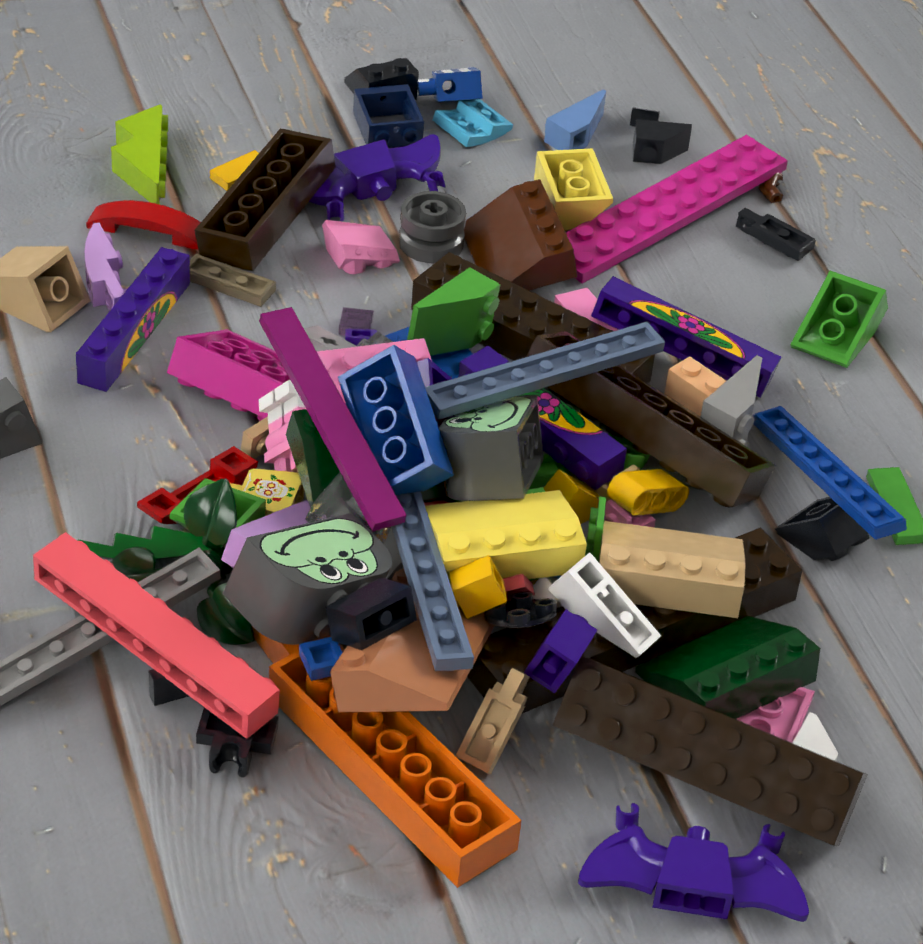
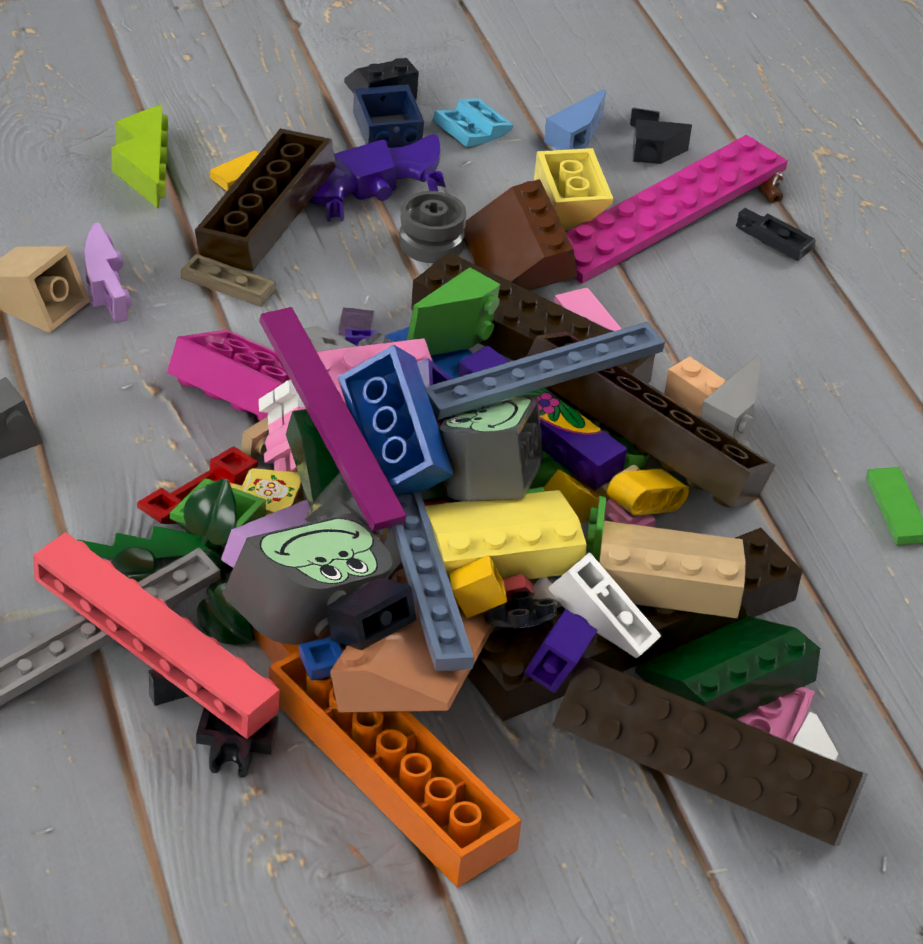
dark purple brick [76,247,190,392] -> none
red slope [86,200,201,250] -> none
bright pink slope [322,220,400,274] -> none
blue torso [417,67,483,102] -> none
tan hinge [455,668,529,774] -> none
dark purple torso [578,803,809,922] -> none
dark purple brick [591,276,782,398] -> none
blue tile [753,406,907,540] -> none
black slope [775,497,870,561] -> none
bright green slope [790,270,888,368] -> none

